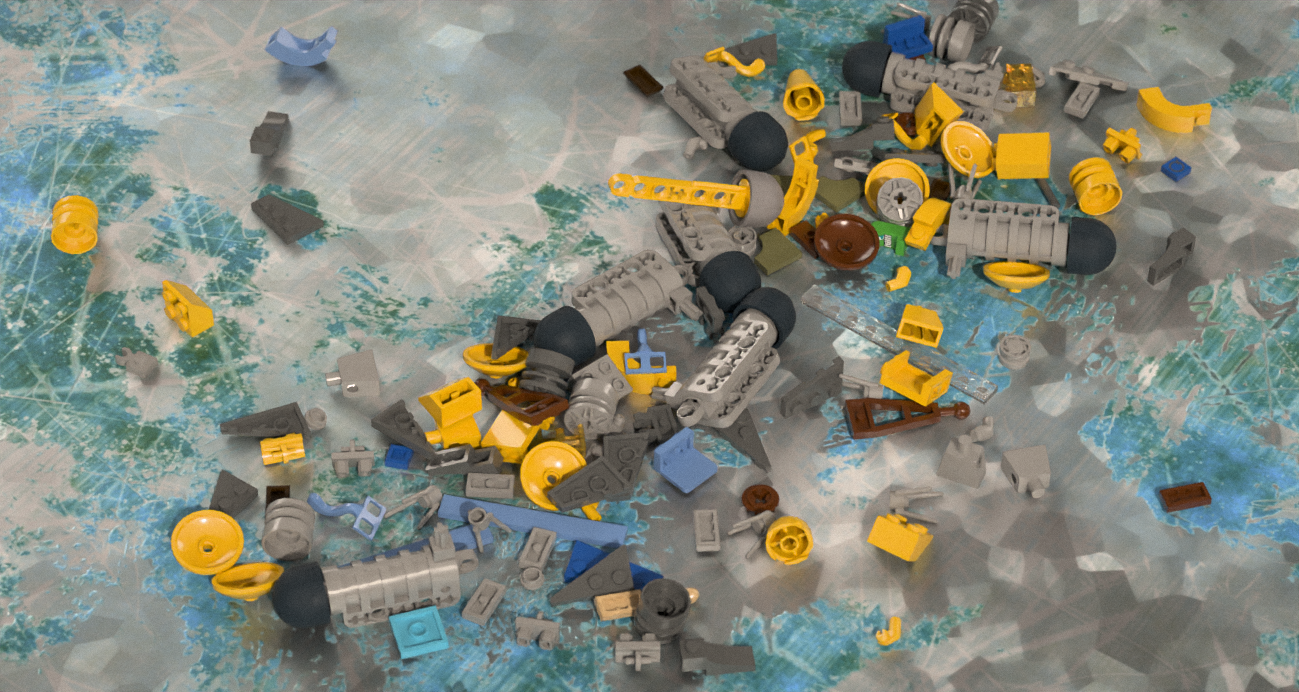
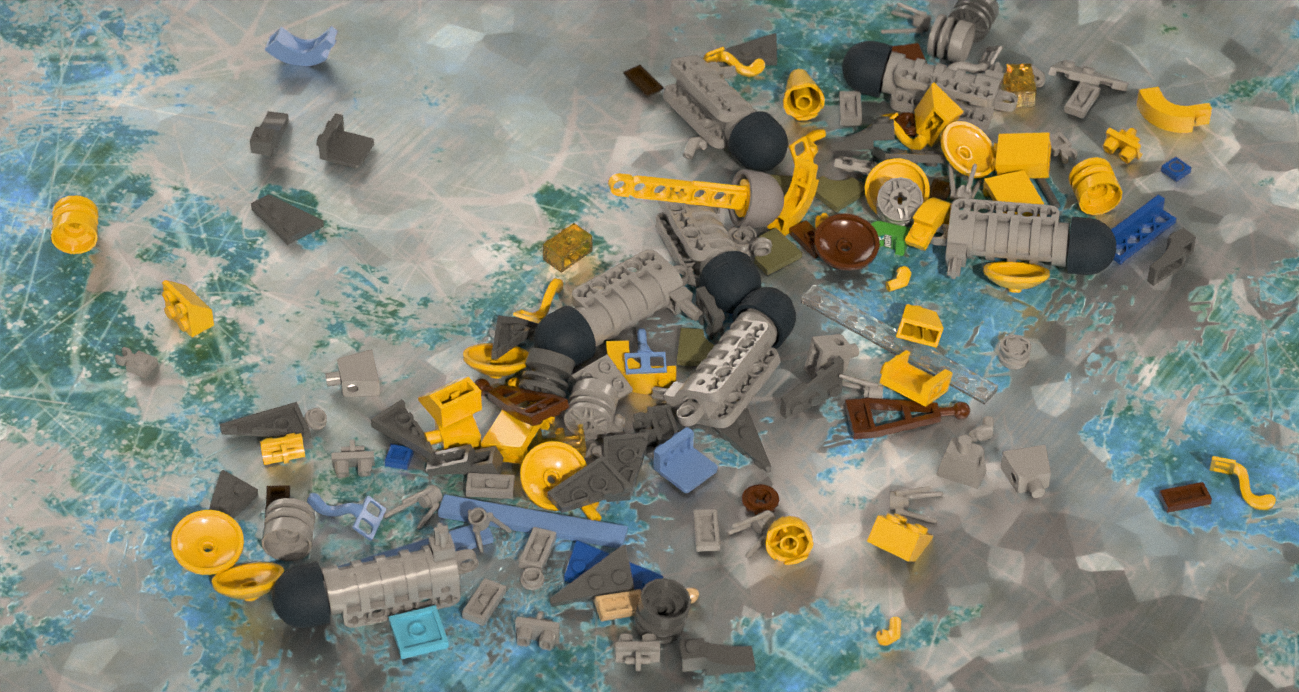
blue bracket [883,15,933,59] -> none
none -> dark grey bracket [317,113,374,168]
none -> yellow piece [513,278,563,324]
none -> clear yellow brick [543,223,593,273]
none -> olive tile [677,328,715,367]
none -> light grey plate [750,237,772,256]
none -> light grey torso [804,334,859,380]
none -> yellow panel [983,170,1044,217]
none -> light grey plate [1050,131,1078,164]
none -> blue fence [1111,194,1177,264]
none -> yellow piece [1209,456,1276,510]

